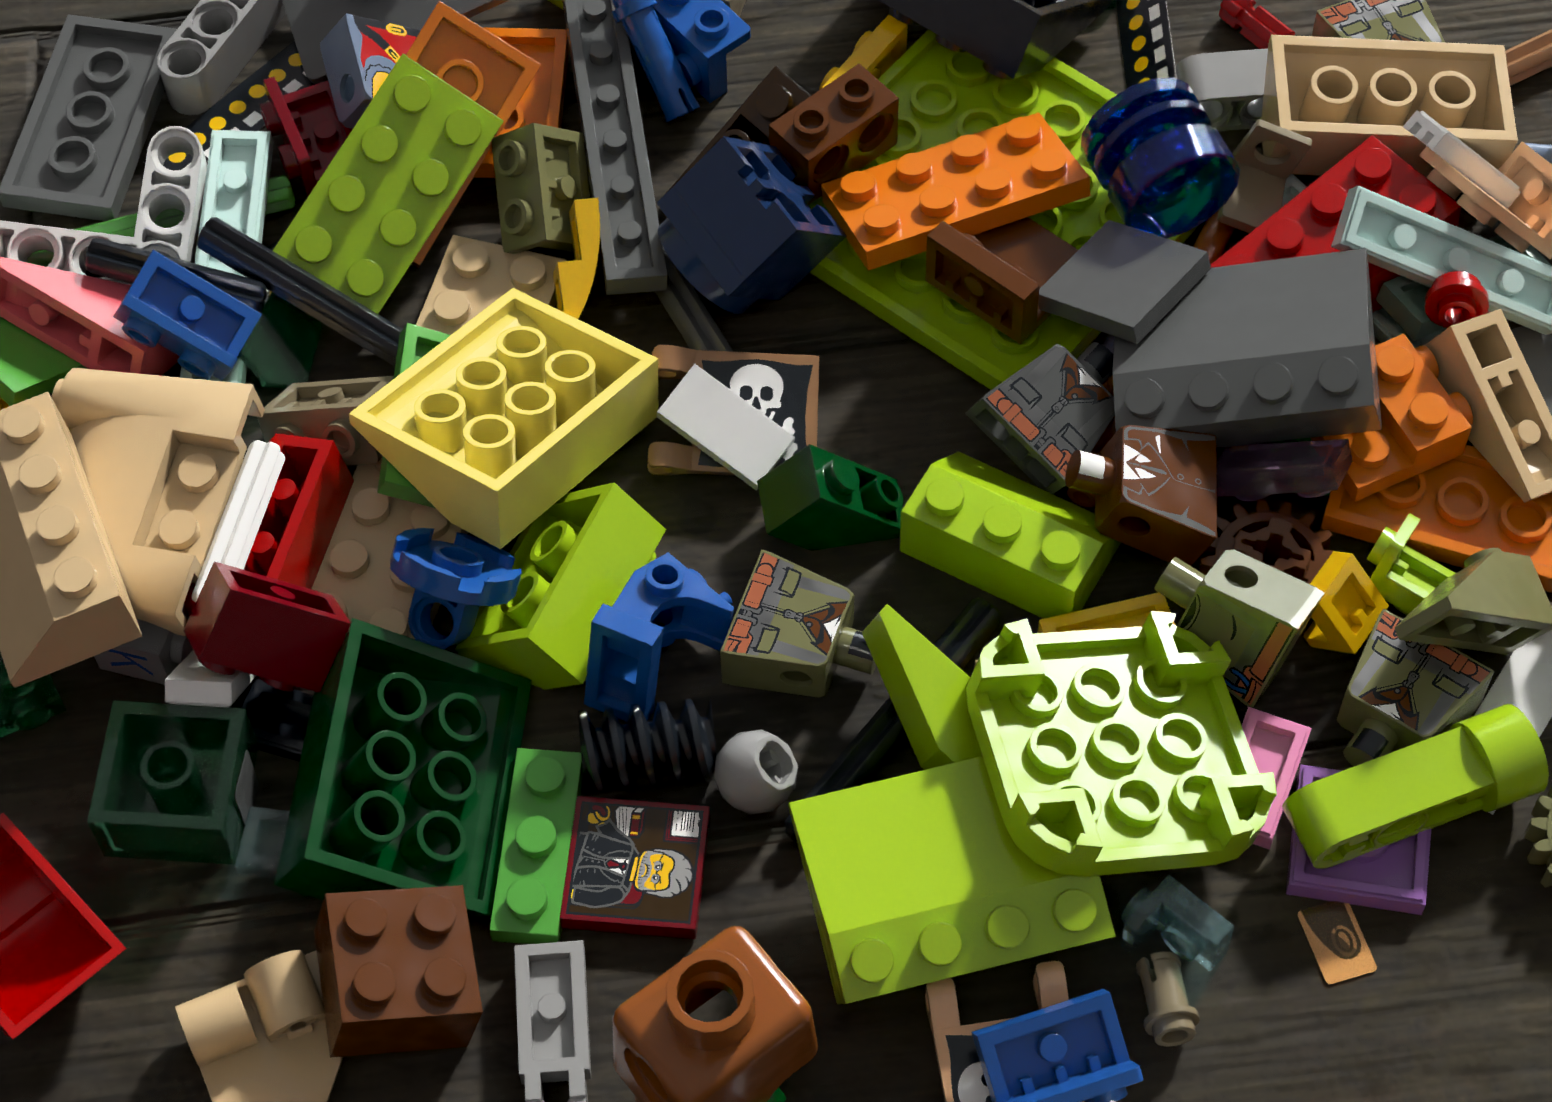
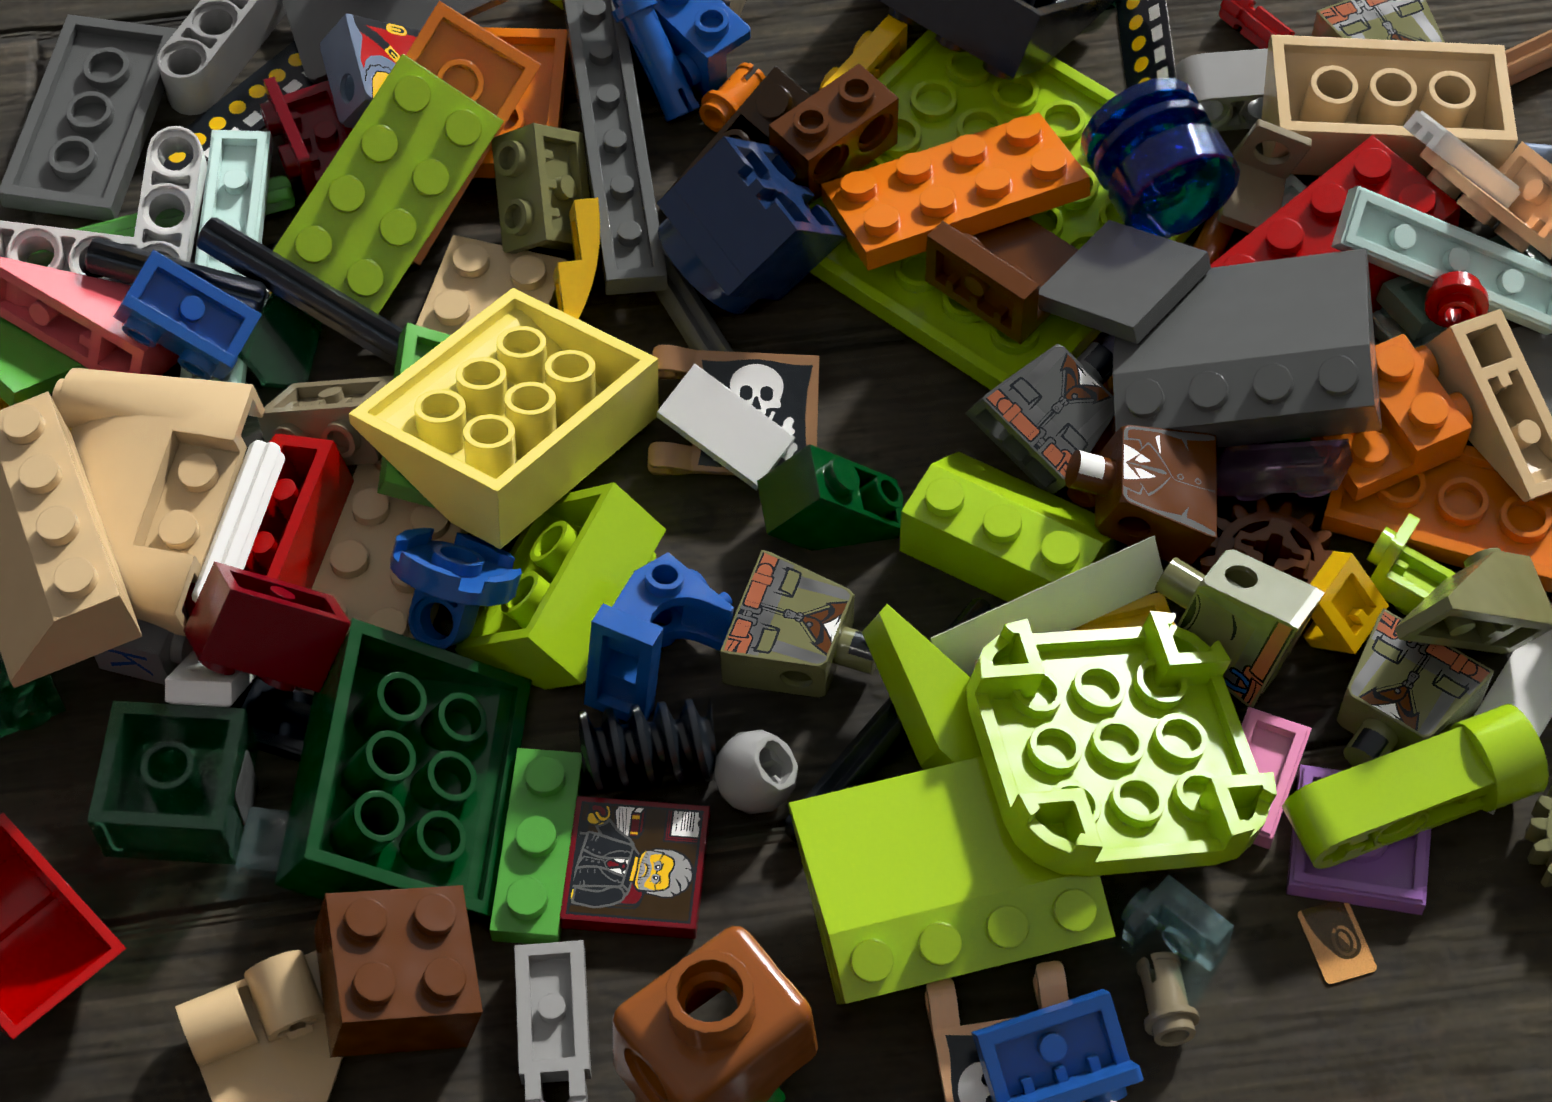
none -> orange pin [699,62,766,133]
none -> sticker [931,536,1163,677]

